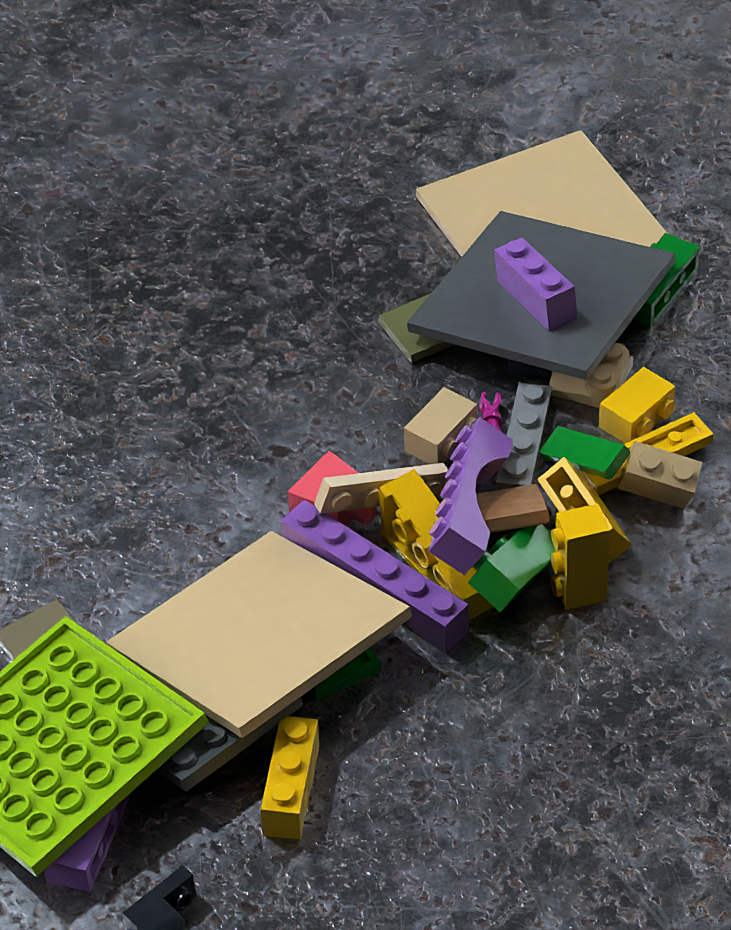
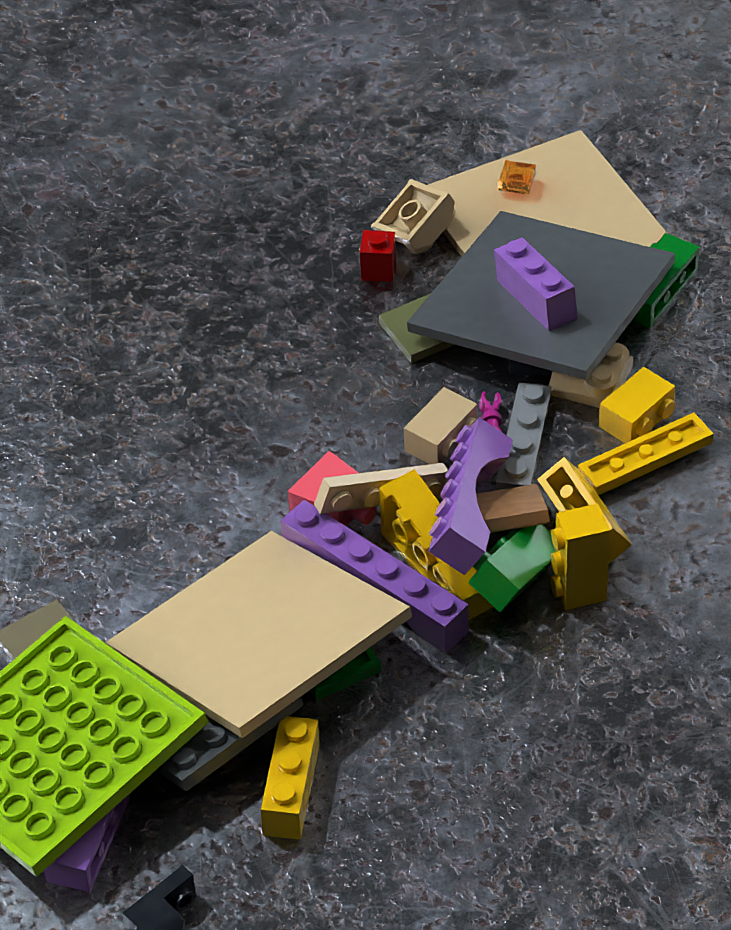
green tile [538,426,631,480] -> none
tan brick [617,441,702,509] -> none
none -> red brick [360,230,396,282]
none -> tan slope [371,179,456,254]
none -> clear orange plate [498,160,536,195]

